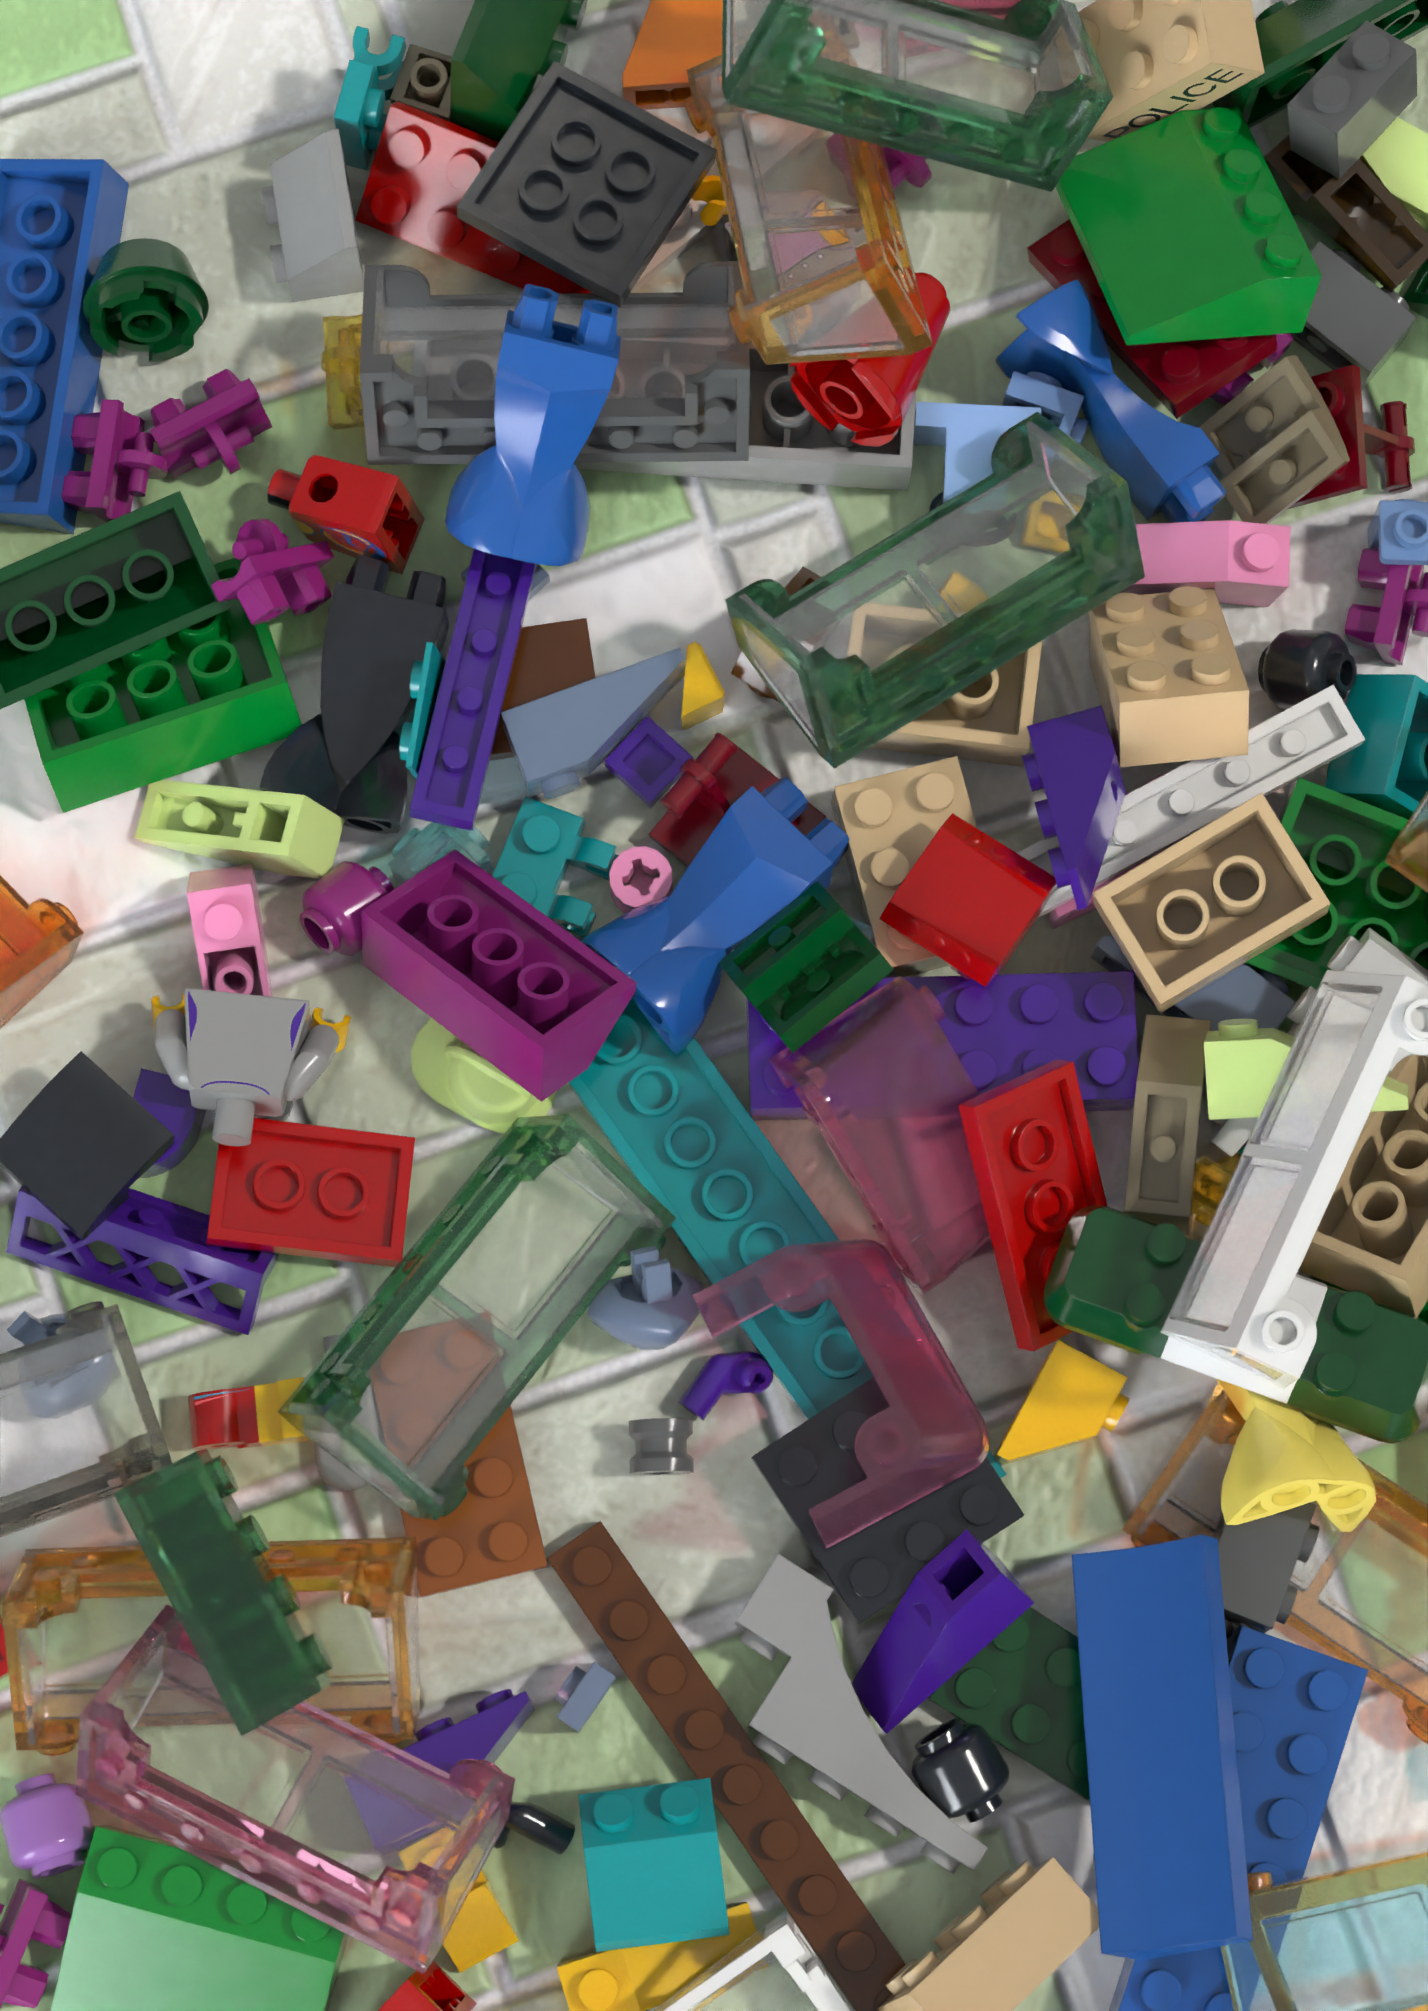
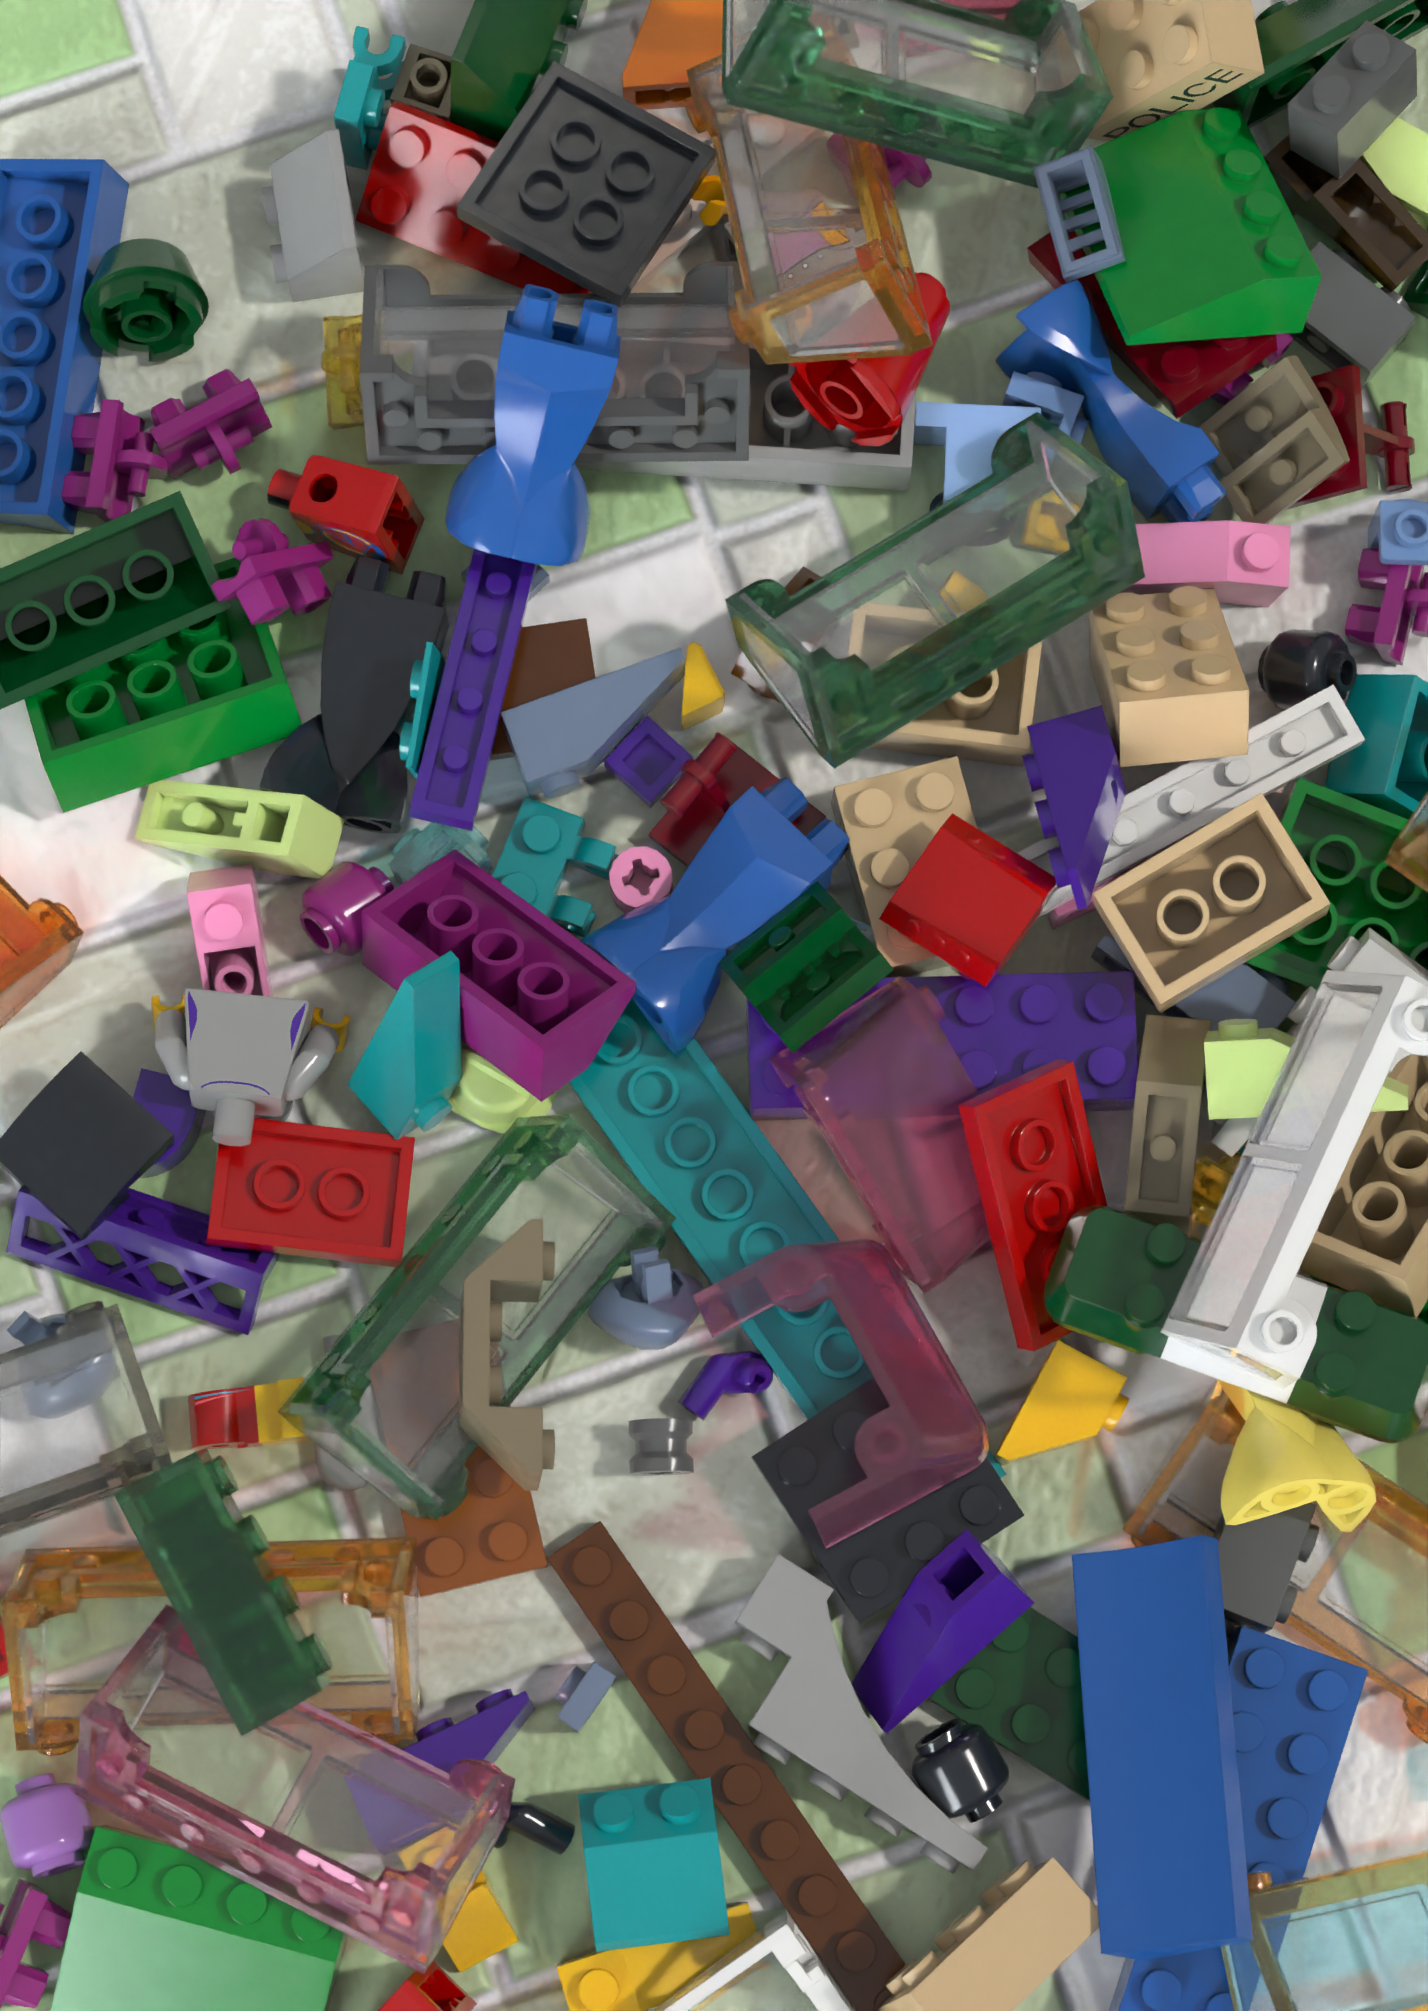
none -> teal slope [347,951,462,1140]
none -> dark tan slope [459,1219,555,1491]
none -> sand blue slope [1033,146,1126,283]

